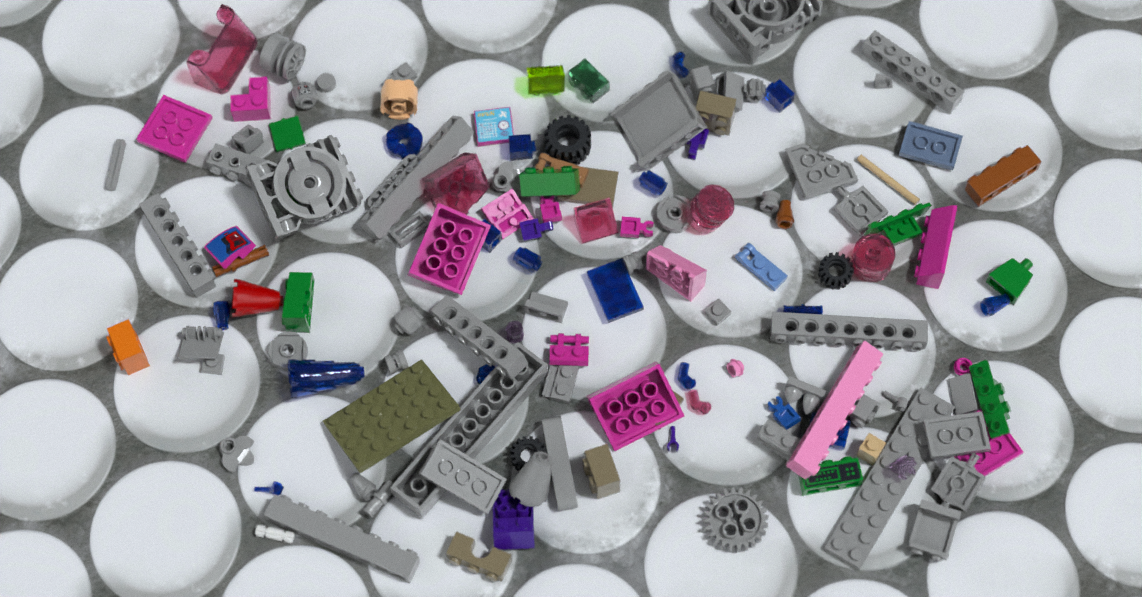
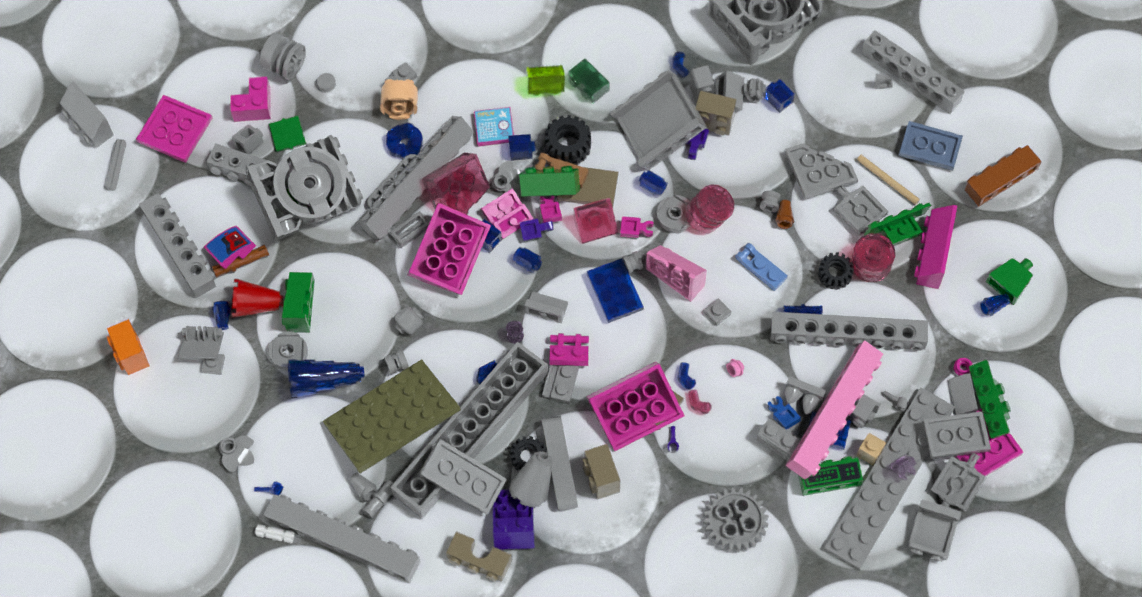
clear pink windscreen [186,4,257,94] -> none
light grey head [292,82,318,109] -> none
light grey brick [431,295,528,380] -> none
none -> light grey slope [60,81,114,148]

